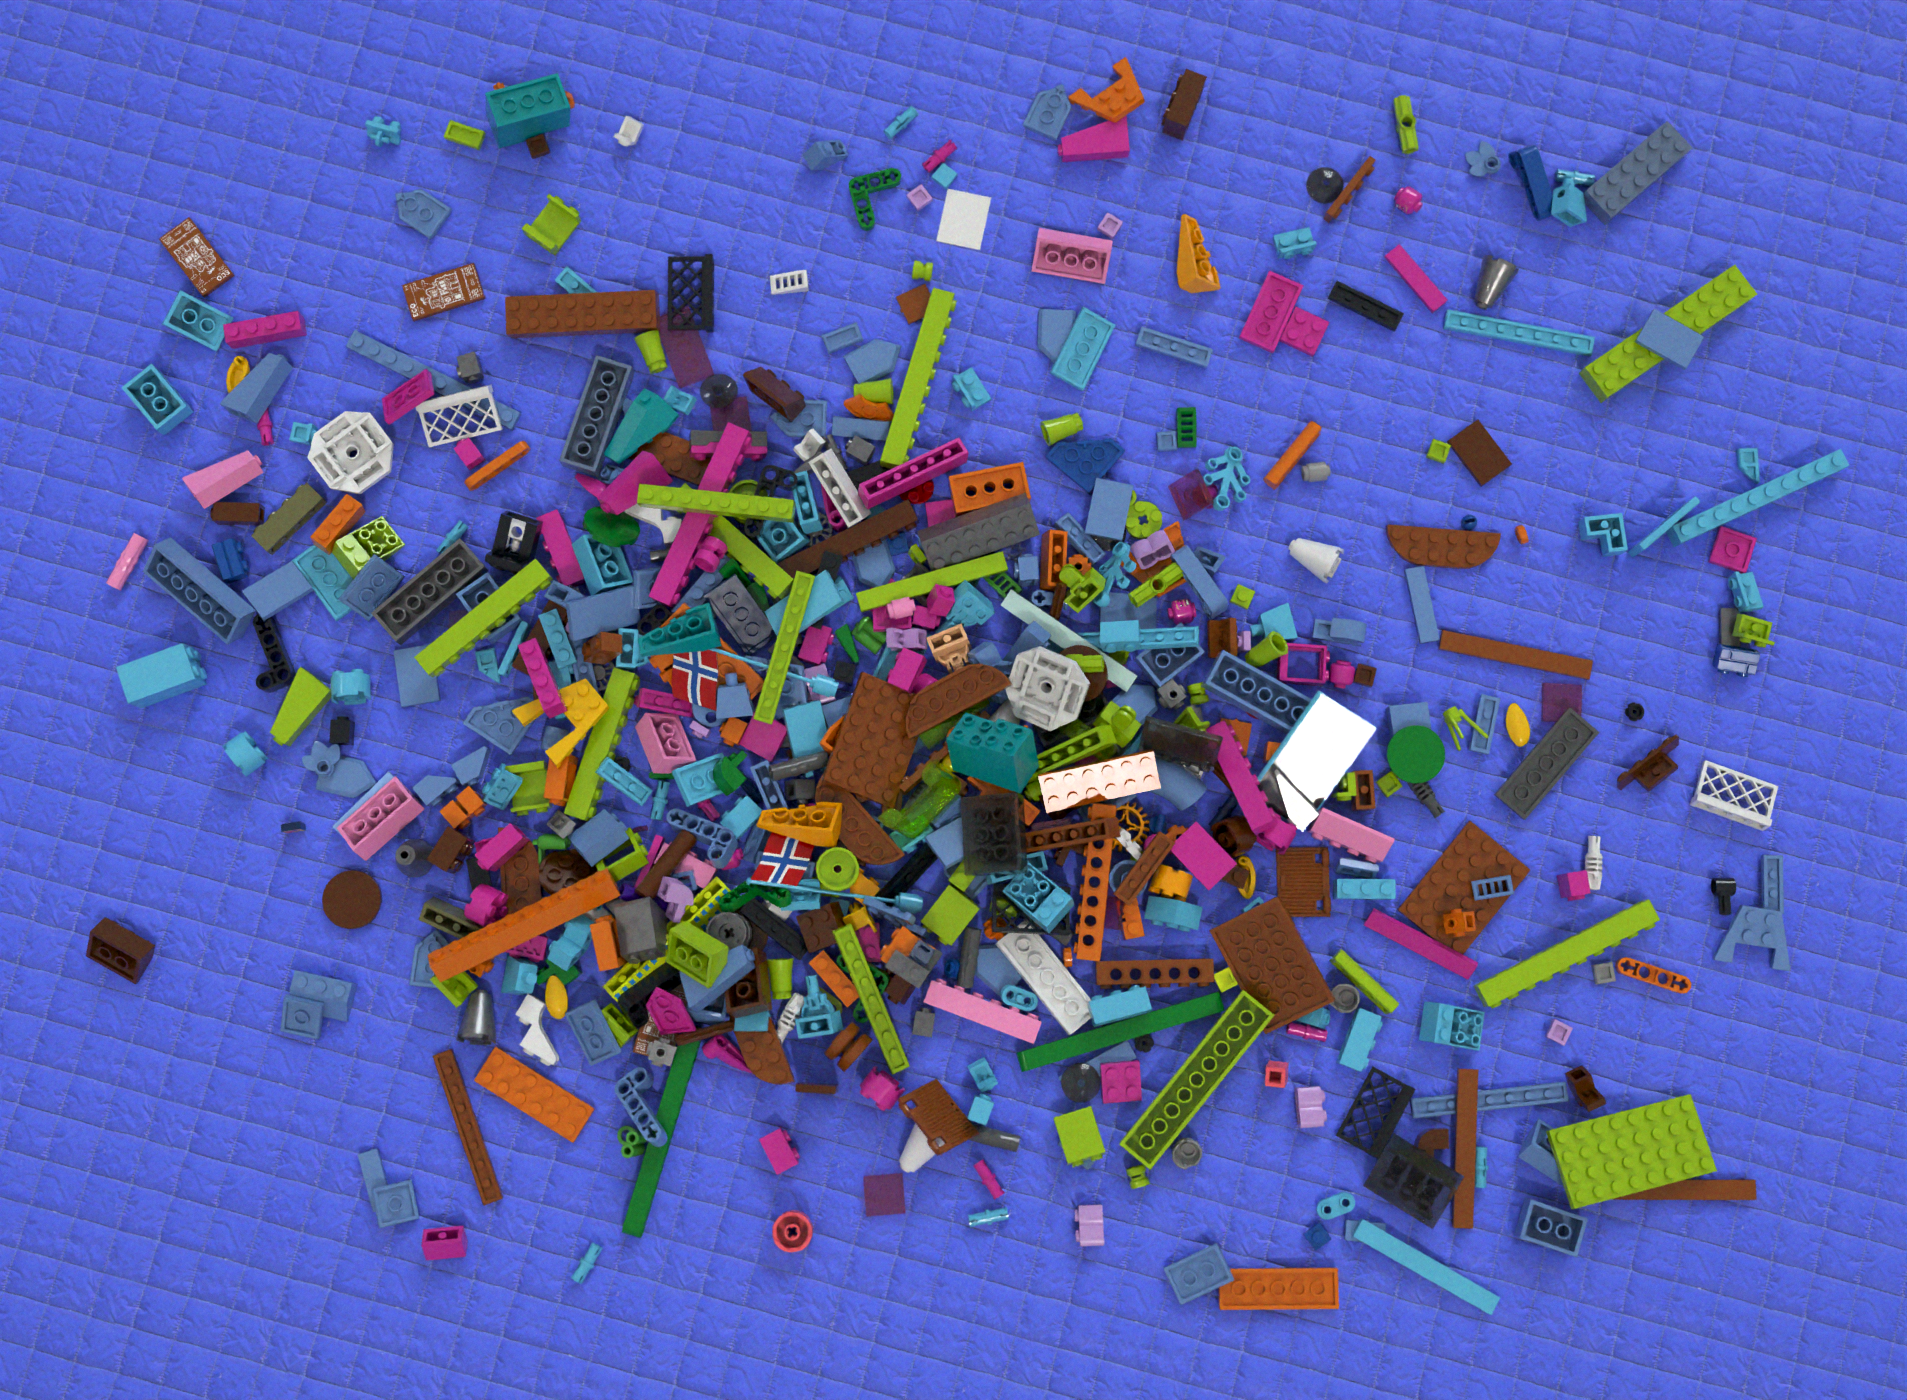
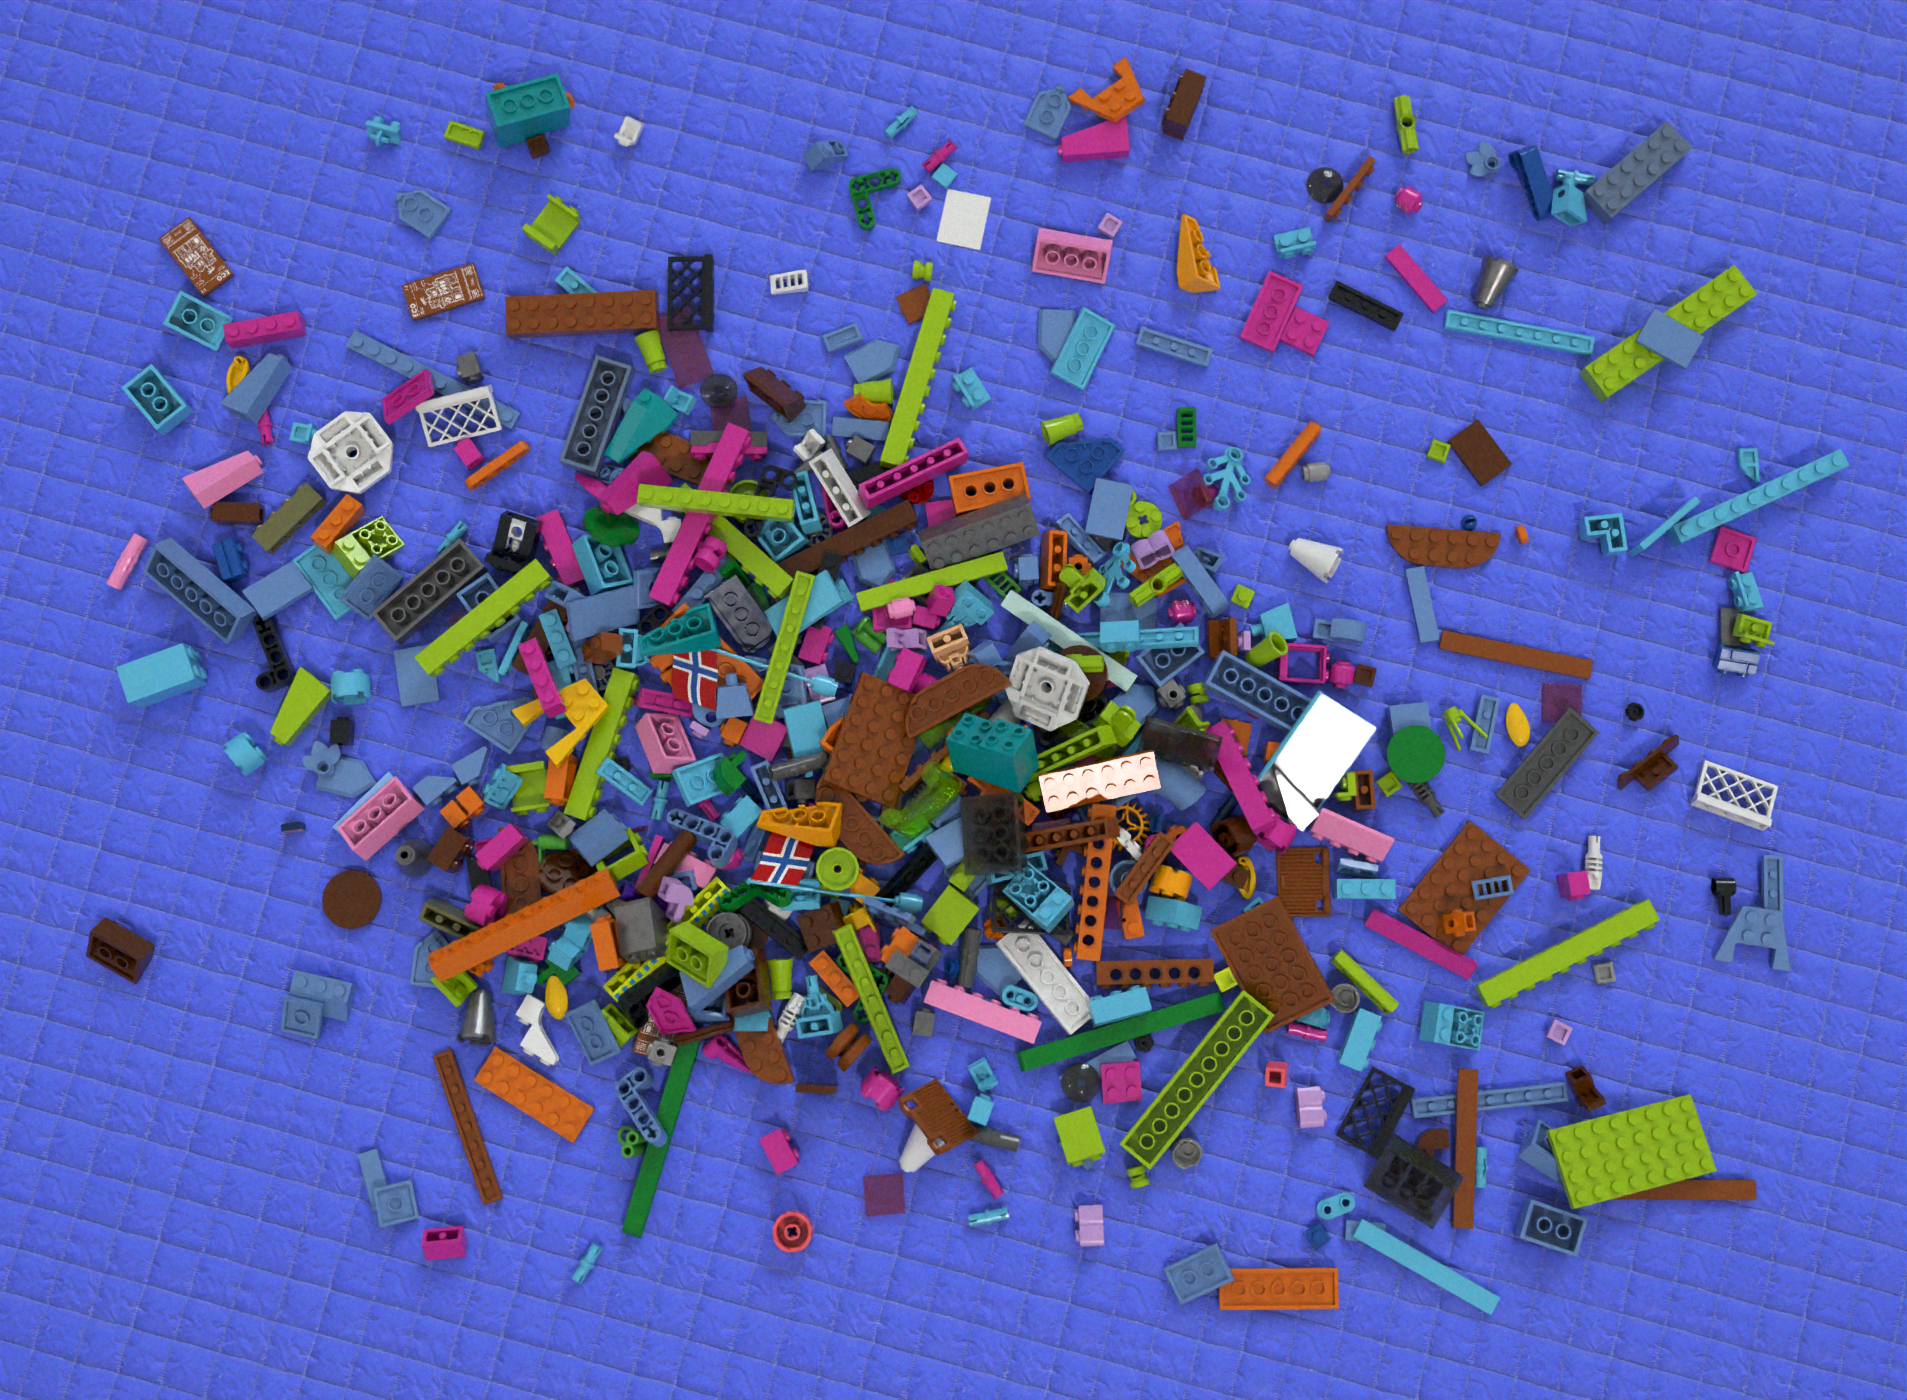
orange beam [1615,957,1691,994] -> none

